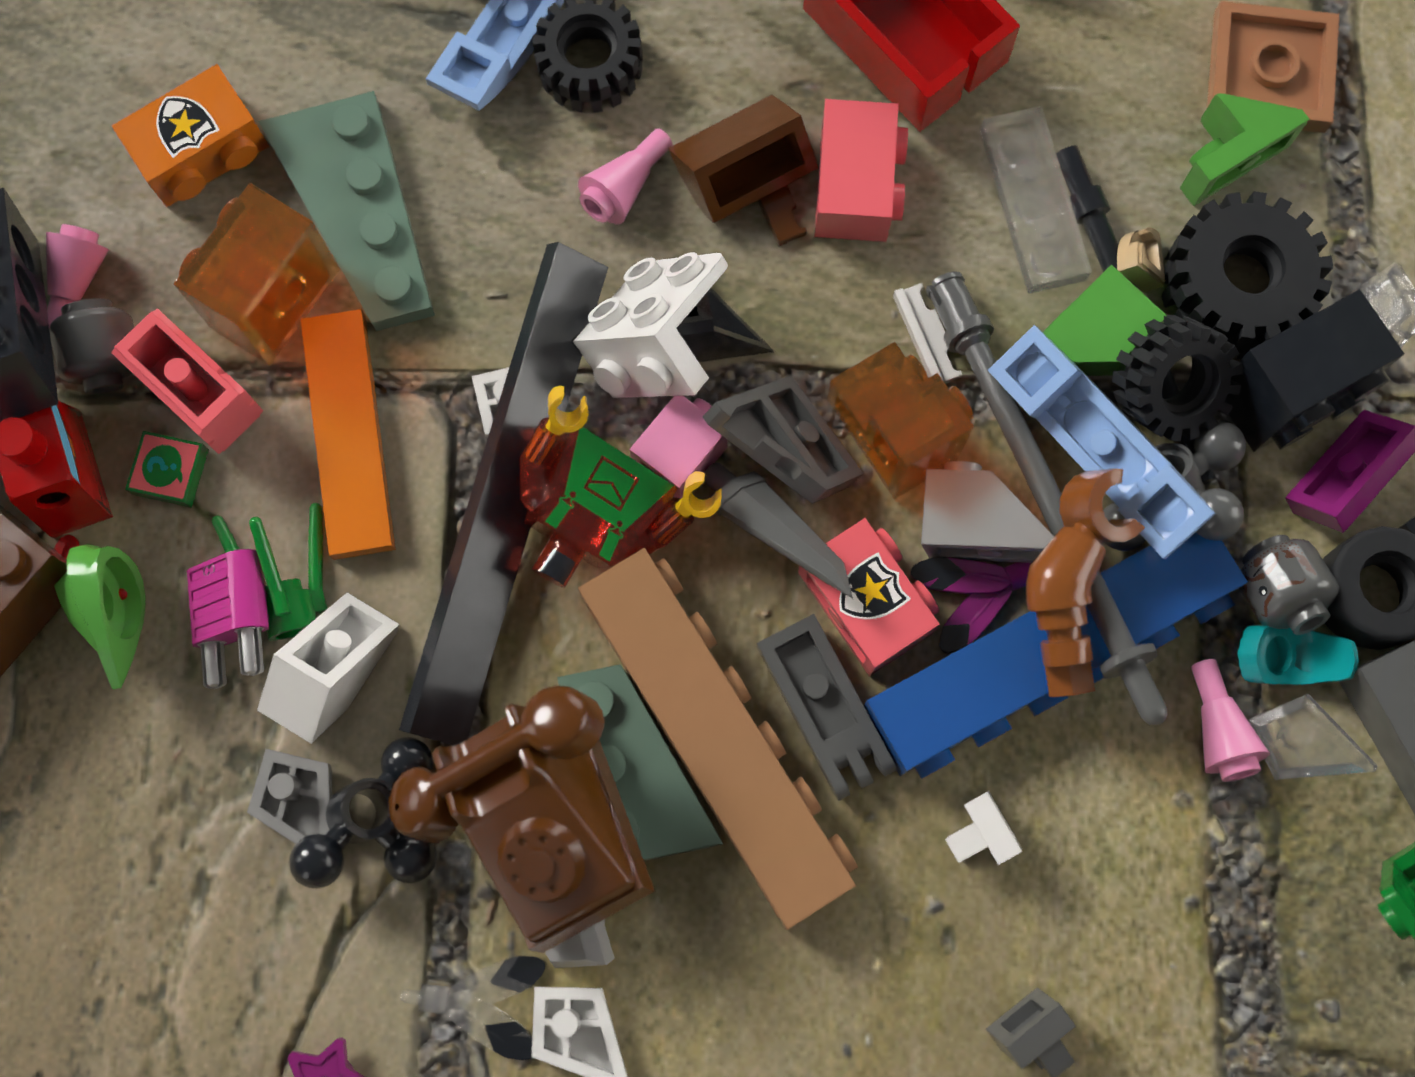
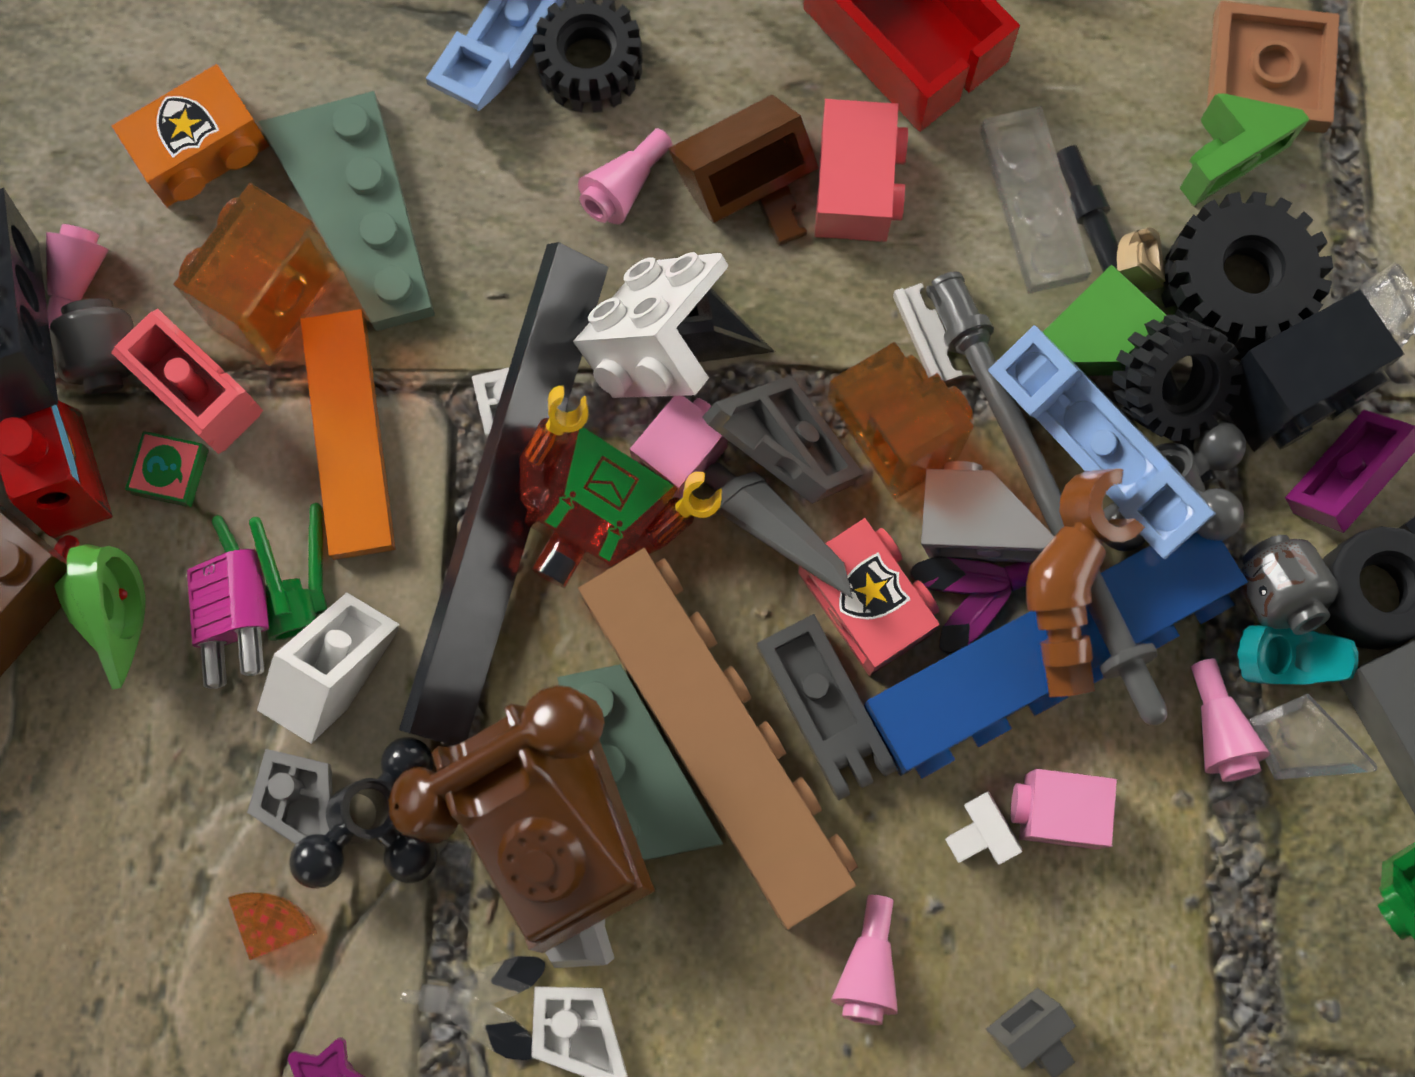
none -> clear orange tile [228,892,318,960]
none -> bright pink cone [831,895,898,1025]
none -> bright pink brick [1011,769,1117,850]

